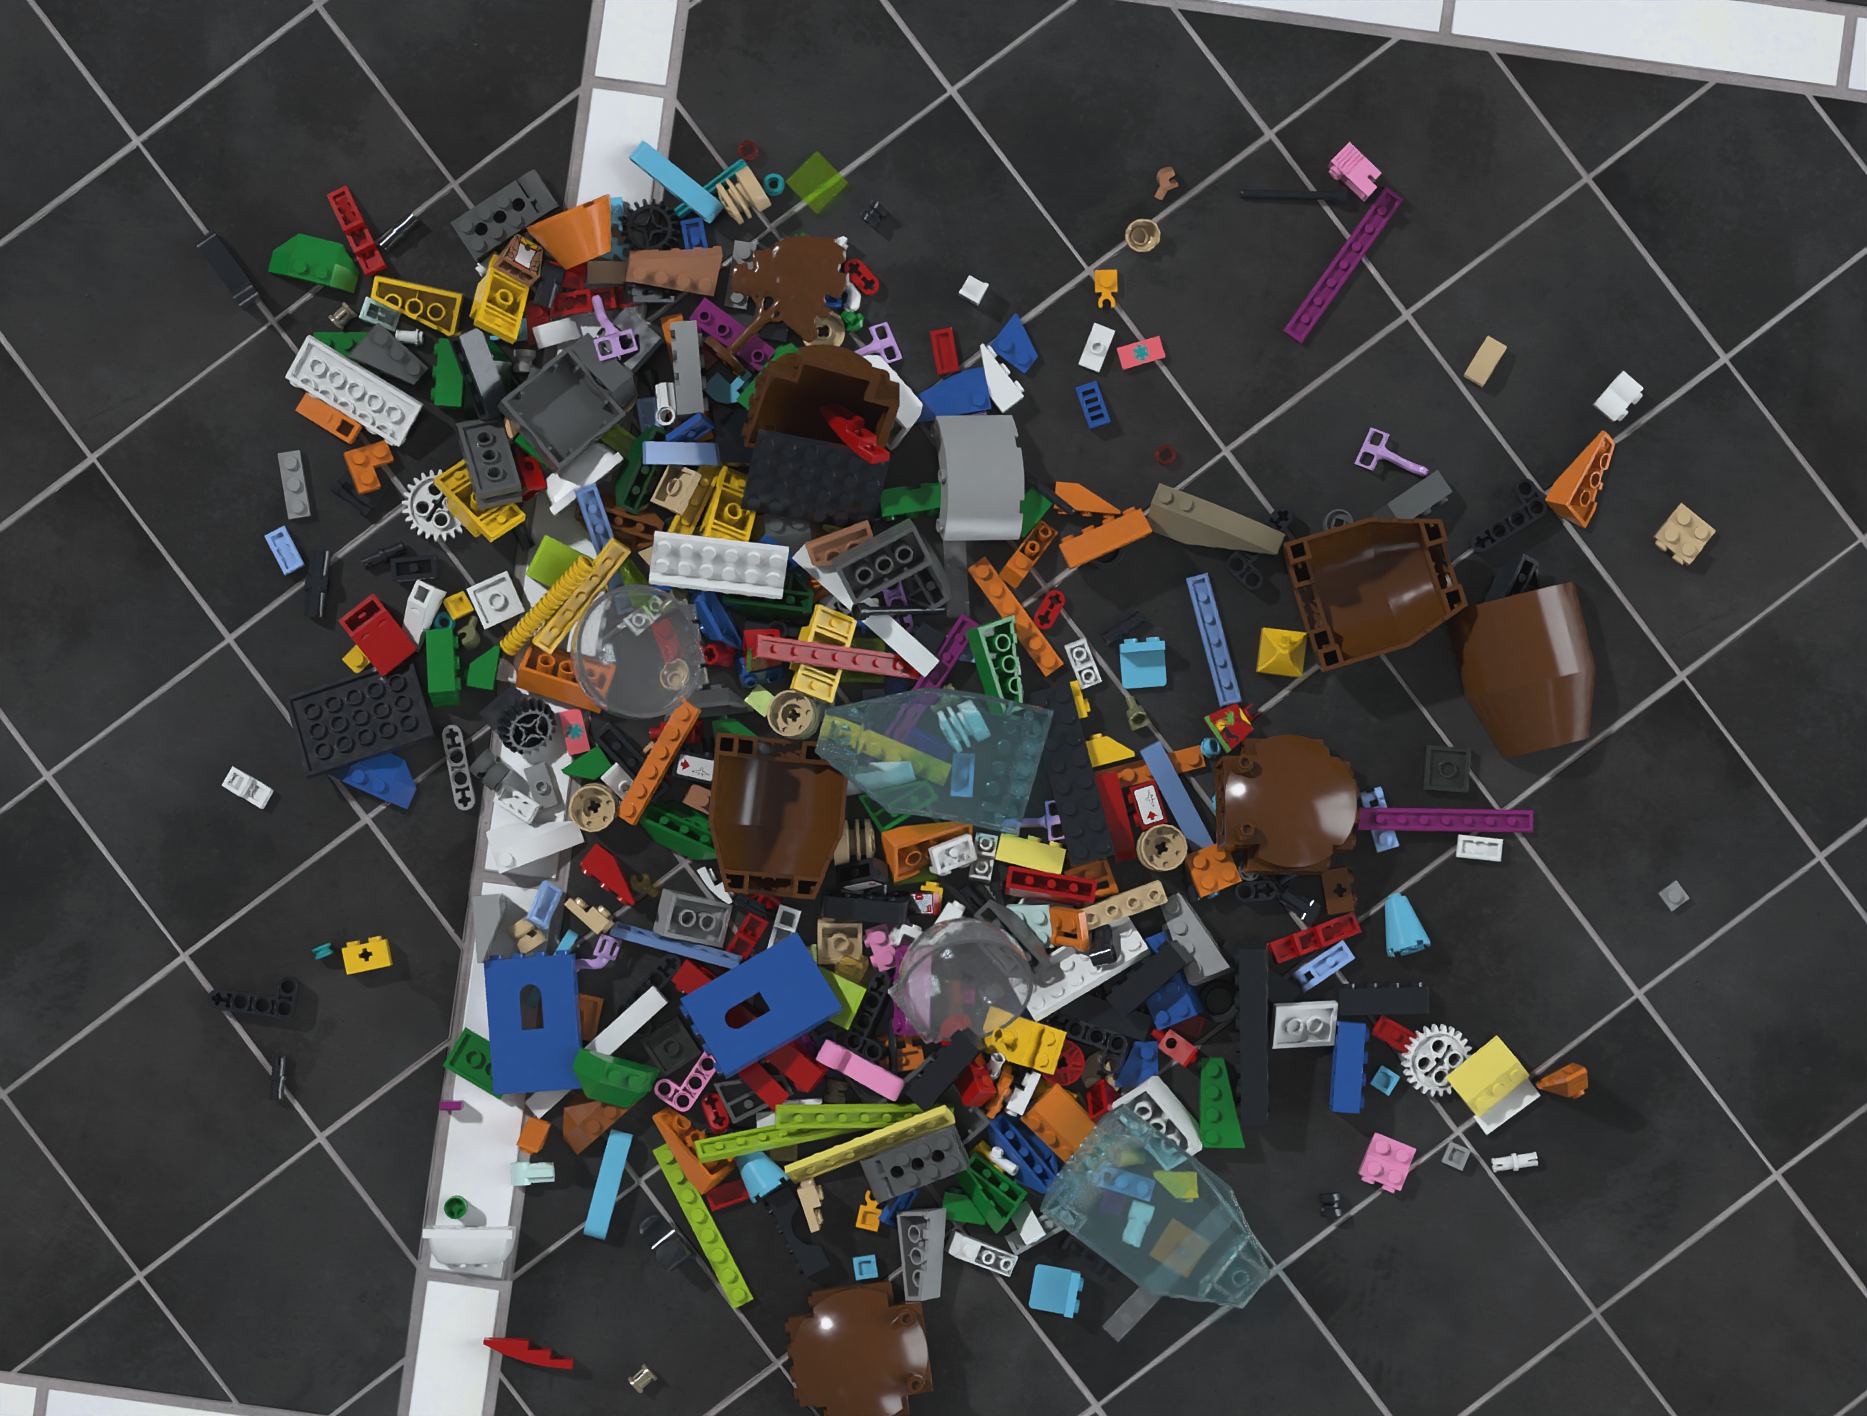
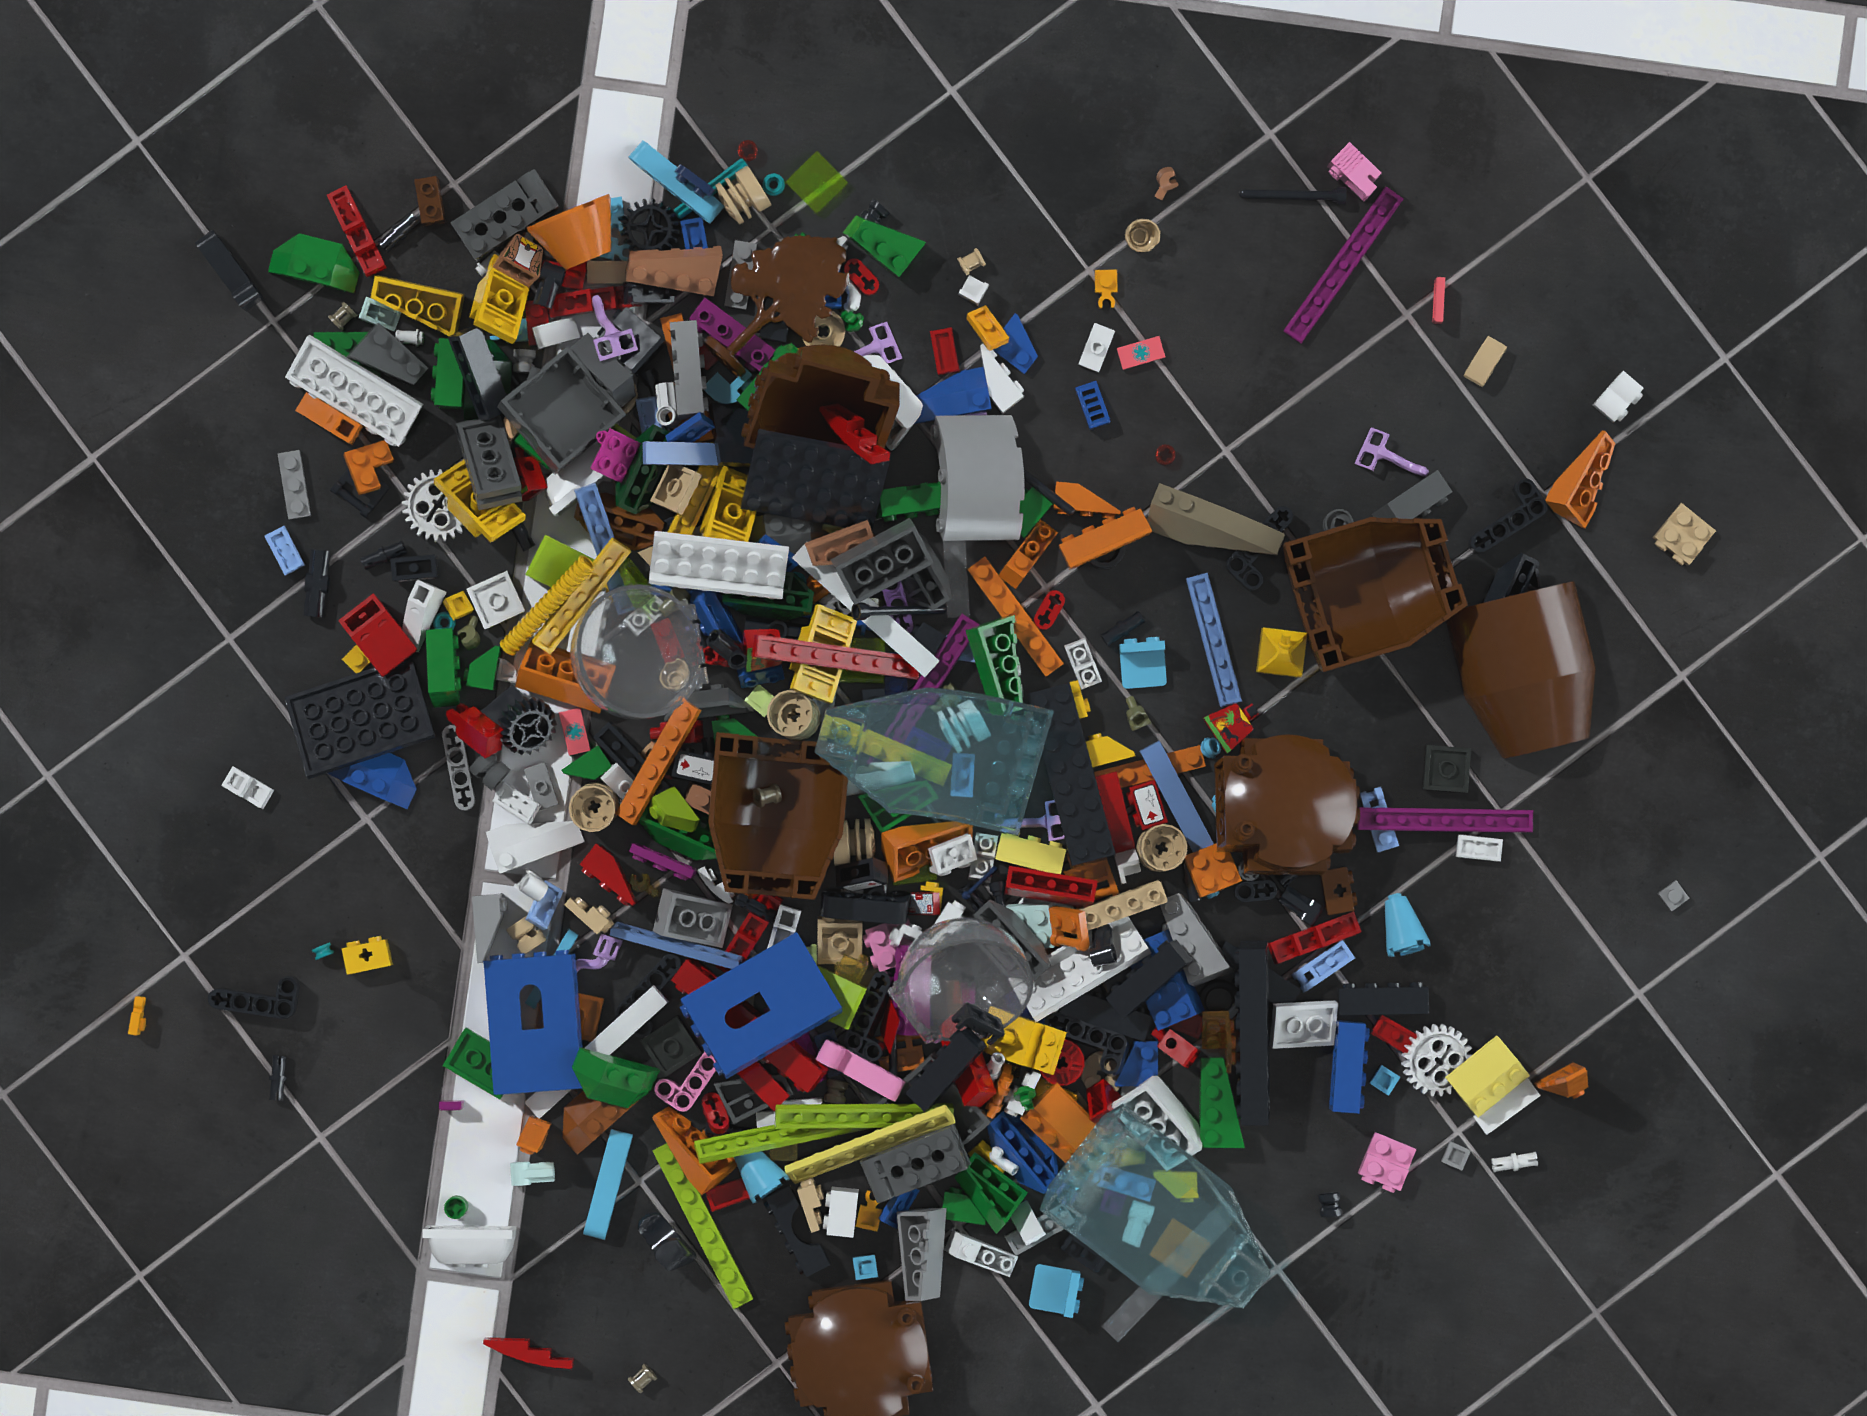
none -> light orange plate [128,996,146,1036]
none -> reddish brown brick [414,176,446,226]
none -> red hinge [446,703,504,758]
none -> white piece [514,868,548,901]
none -> dark pink hinge [590,428,641,483]
none -> magenta plate [629,843,698,881]
none -> lime slope [649,786,700,832]
none -> dark blue plate [674,164,715,198]
none -> black piece [706,629,748,670]
none -> dark tan bush [752,784,782,808]
none -> white brick [823,1187,859,1238]
none -> green wedge [843,215,926,277]
none -> red sticker [880,997,900,1054]
none -> black hinge [951,1002,1005,1045]
none -> tan bush [957,248,986,276]
none -> dark blue hinge [962,865,998,900]
none -> light orange plate [966,305,1009,351]
none -> green plate [1014,1086,1036,1111]
none -> white panel [1115,849,1141,884]
none -> clear orange bracket [1201,1011,1236,1073]
none -> coral tile [1432,277,1445,324]

